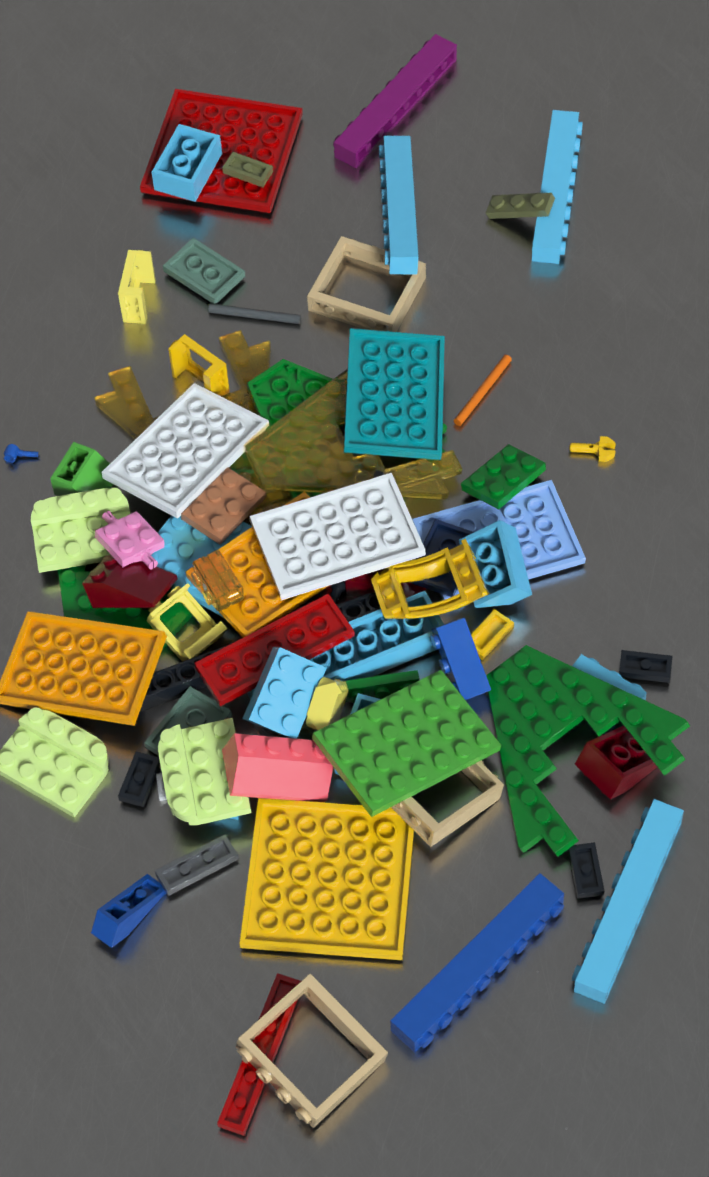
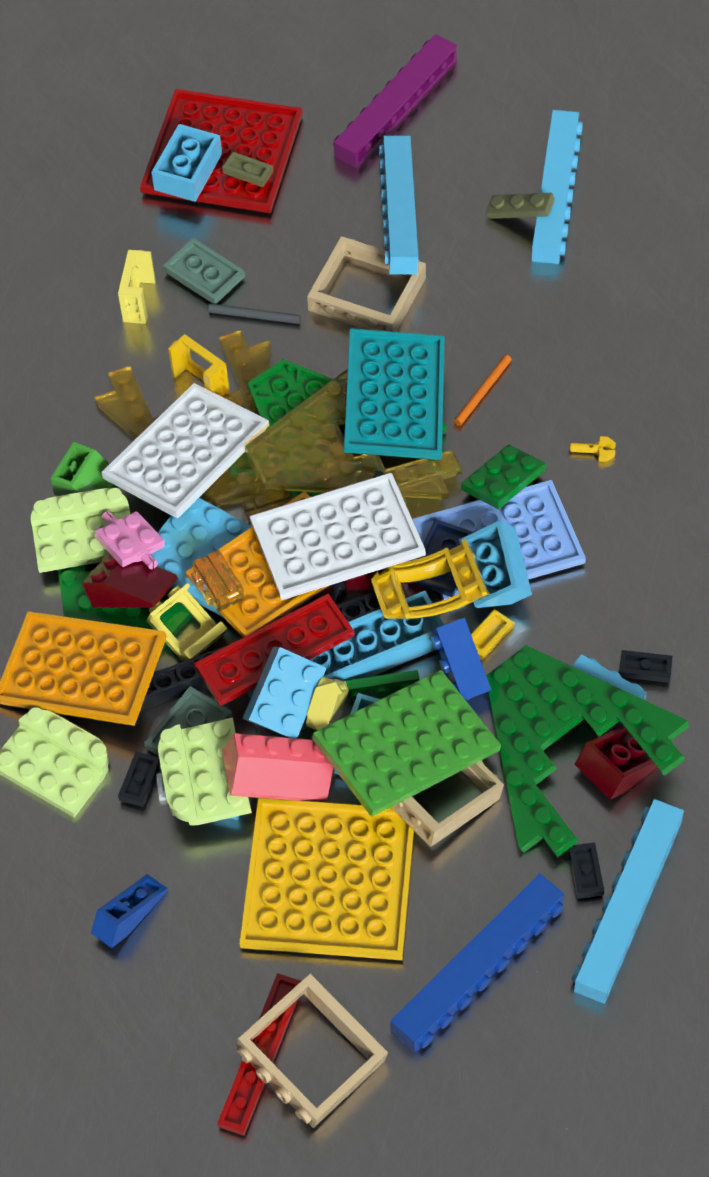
blue hand [4,444,39,463] -> none
flat silver plate [155,834,238,896] -> none
nougat plate [181,467,266,545] -> none

